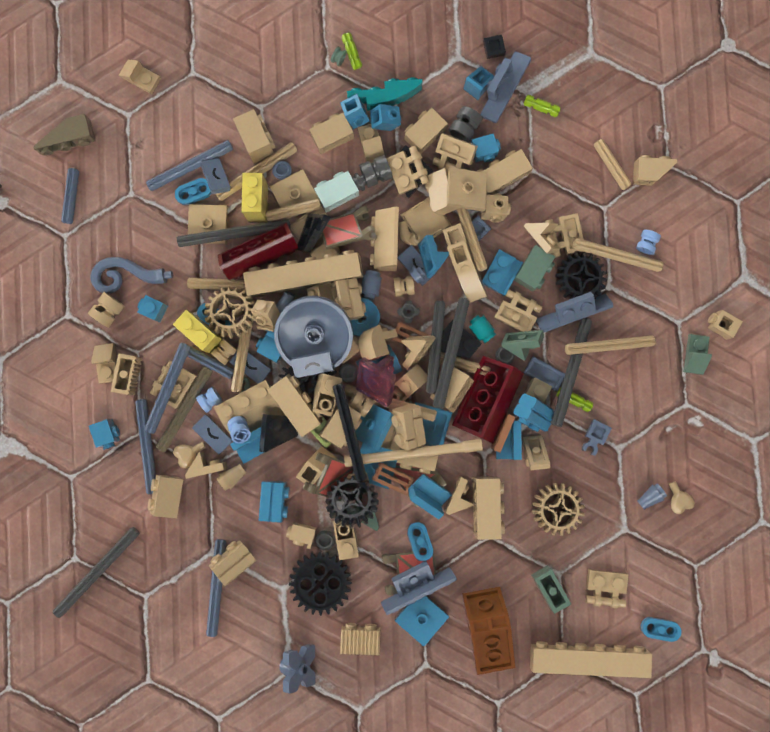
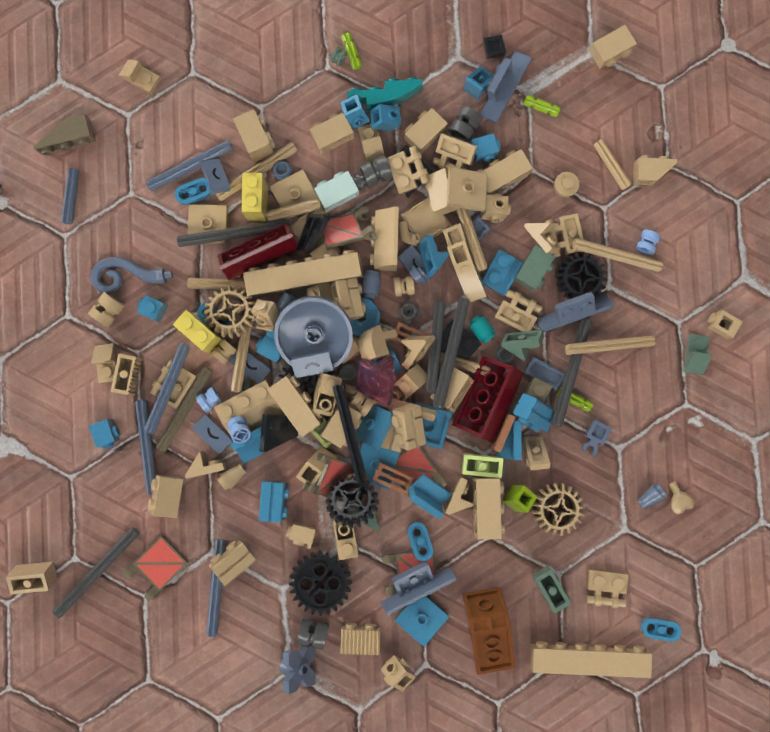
tan rock [173,442,206,469] -> none
sand blue axle [187,346,234,379] -> none
dark grey plate [315,530,335,550] -> none
tan piece [344,439,483,467] -> none
tan slope [397,445,438,475] -> none
none -> tan brick [6,561,58,595]
none -> coral flag [123,536,188,601]
none -> dark grey wheel [297,618,329,650]
none -> tan brick [380,655,416,692]
none -> yellowish green brick [462,453,503,478]
none -> lime brick [502,485,537,513]
none -> tan wheel [553,172,579,198]
none -> tan brick [589,25,637,69]

